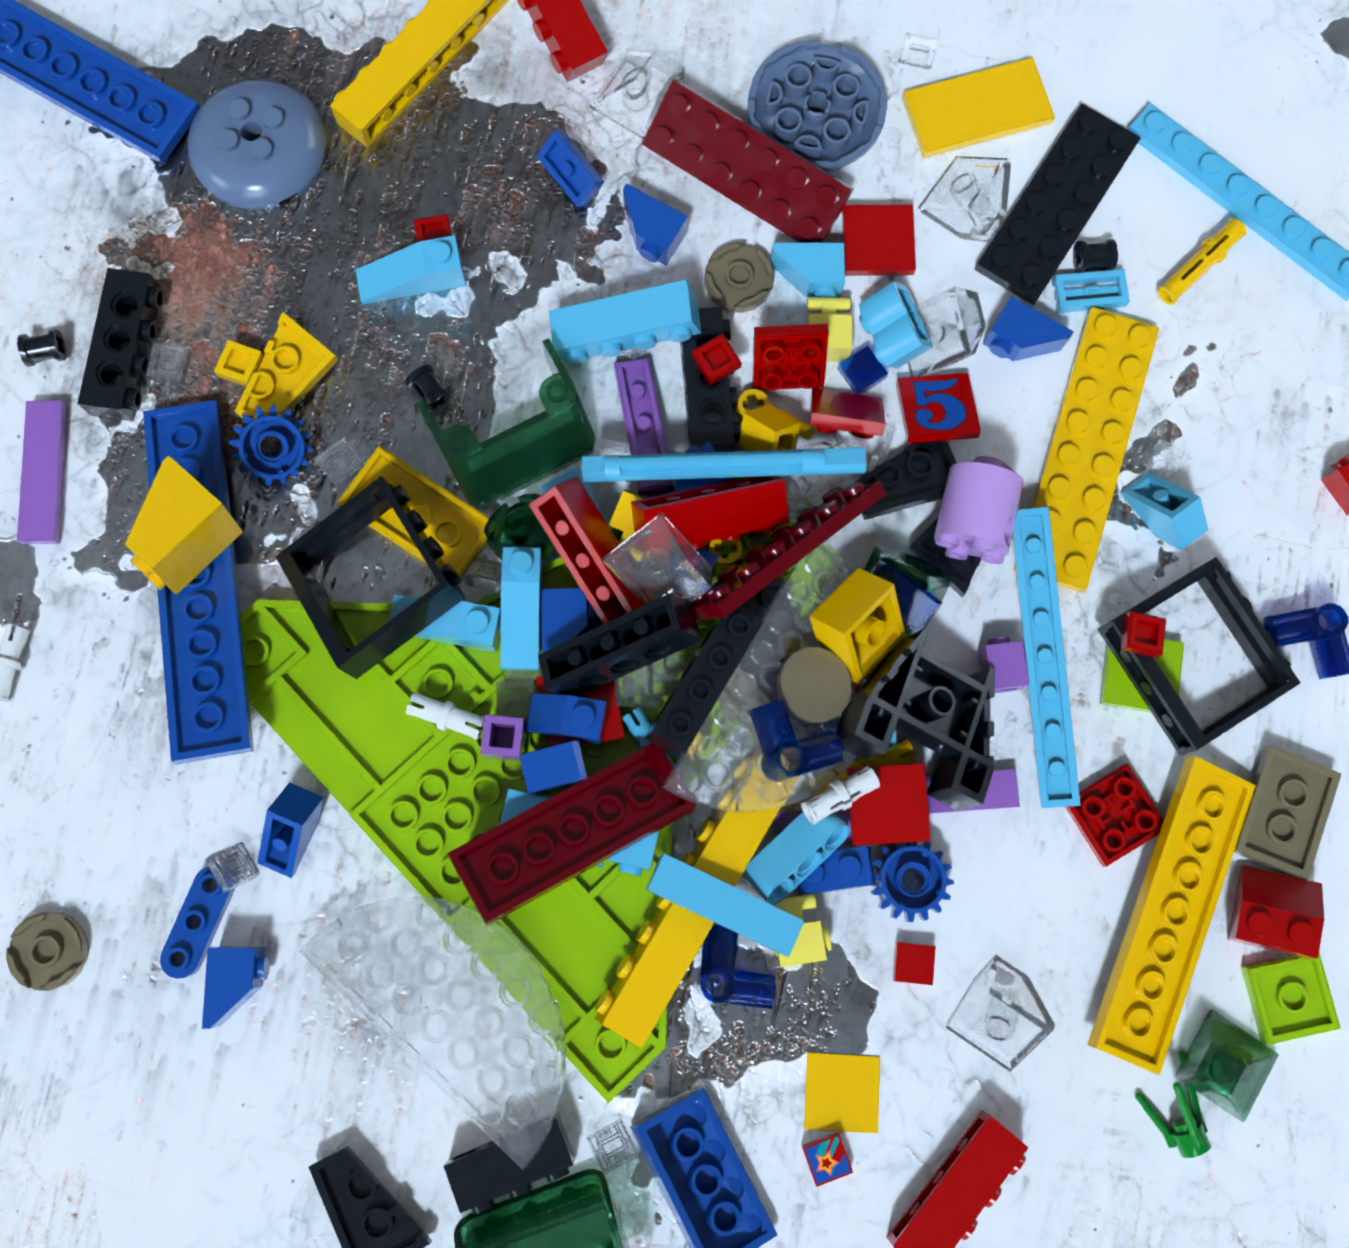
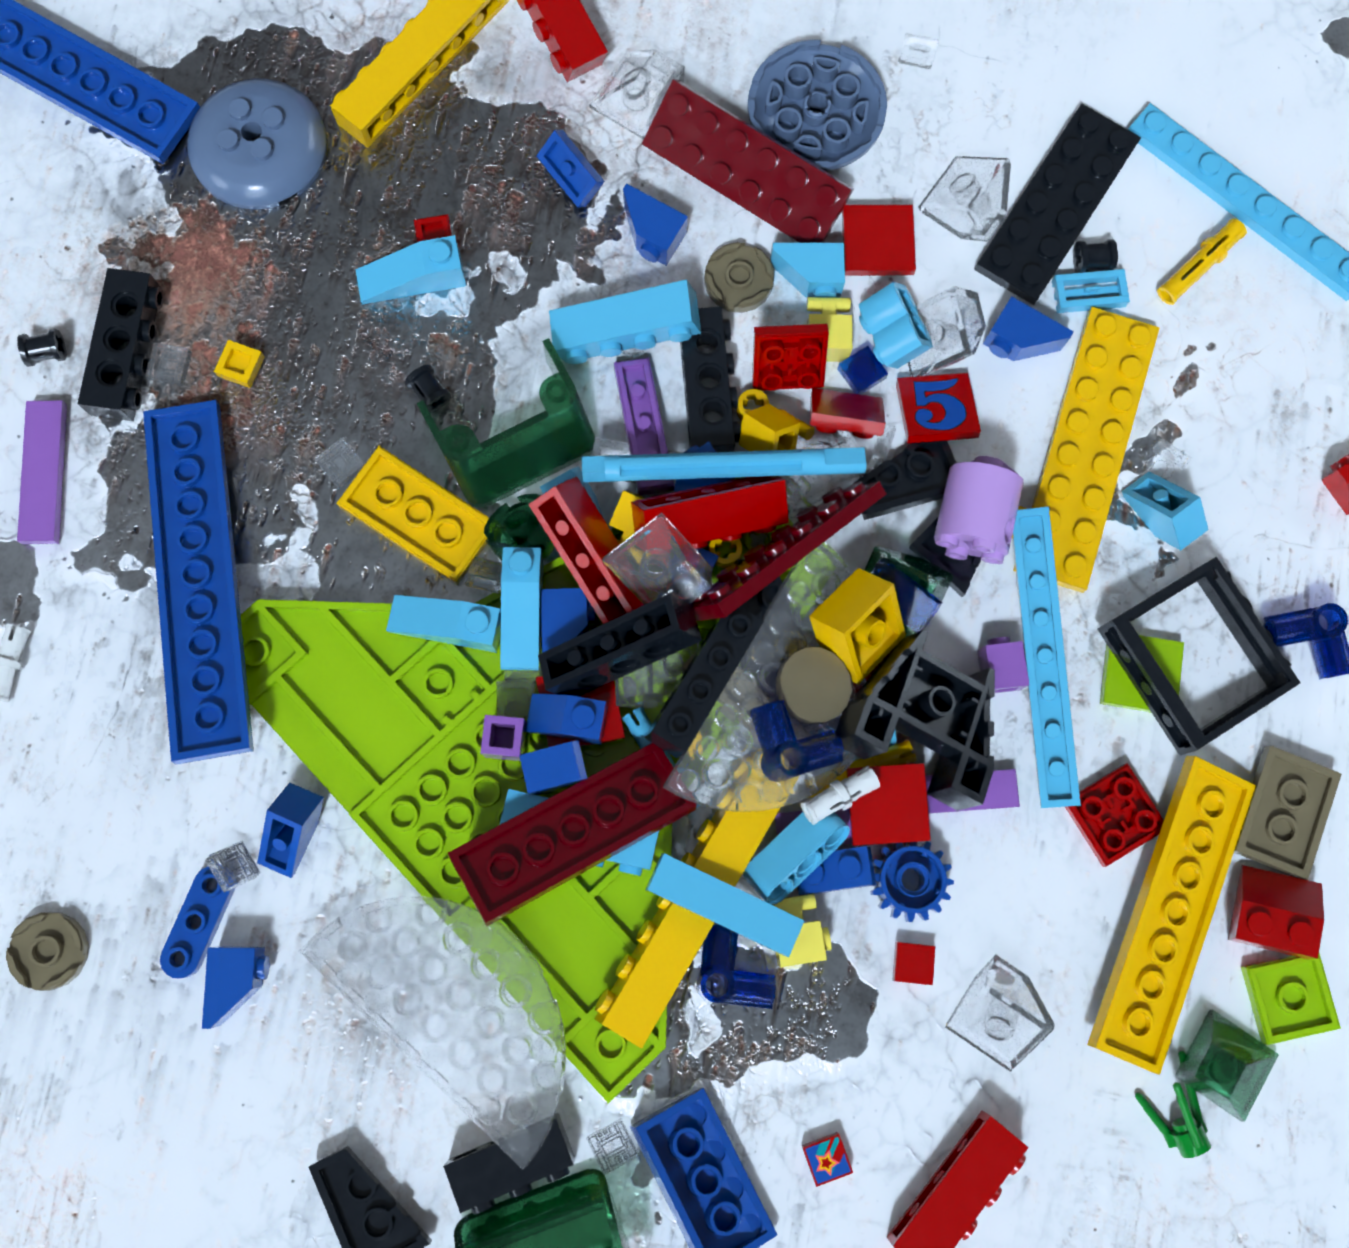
yellow slope [125,455,243,595] -> none
blue gear [229,404,312,486] -> none
yellow wing [235,312,338,419] -> none
black window [275,476,466,679] -> none
white pin [406,691,485,740] -> none
red tile [691,334,742,385] -> none
yellow sticker [804,1053,880,1134] -> none
yellow tile [902,57,1055,158] -> none
red tile [1121,611,1166,658] -> none

